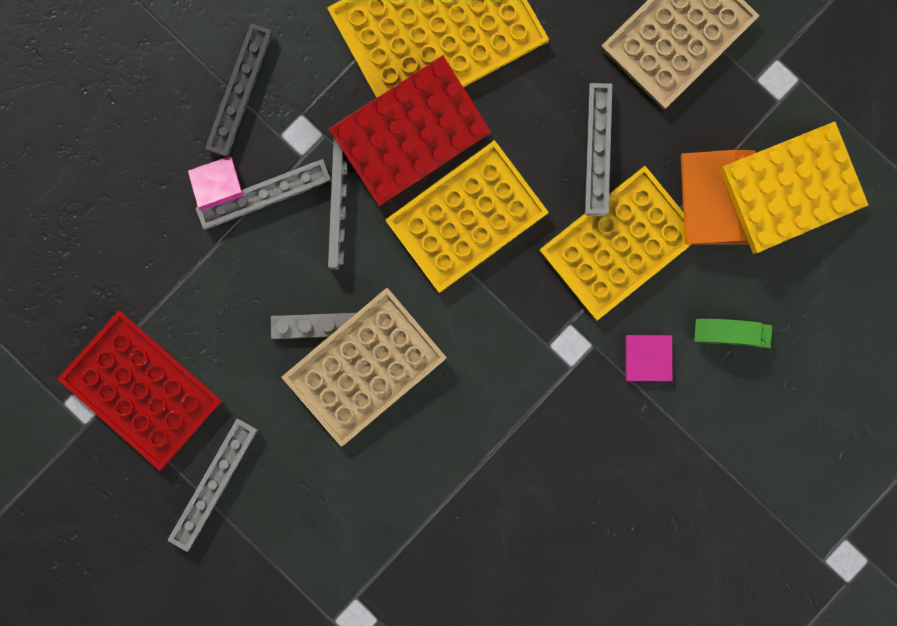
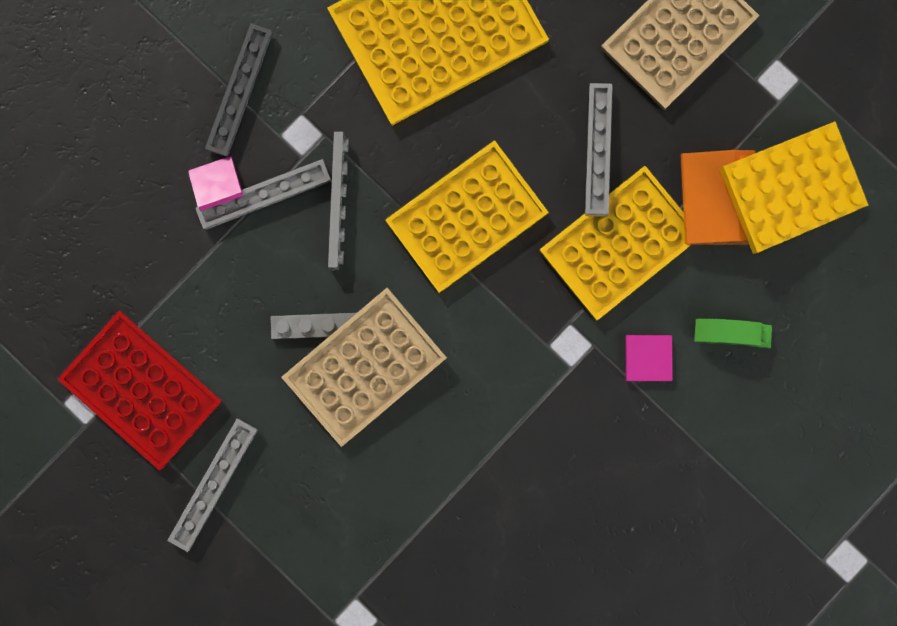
red plate [328,55,491,206] -> none

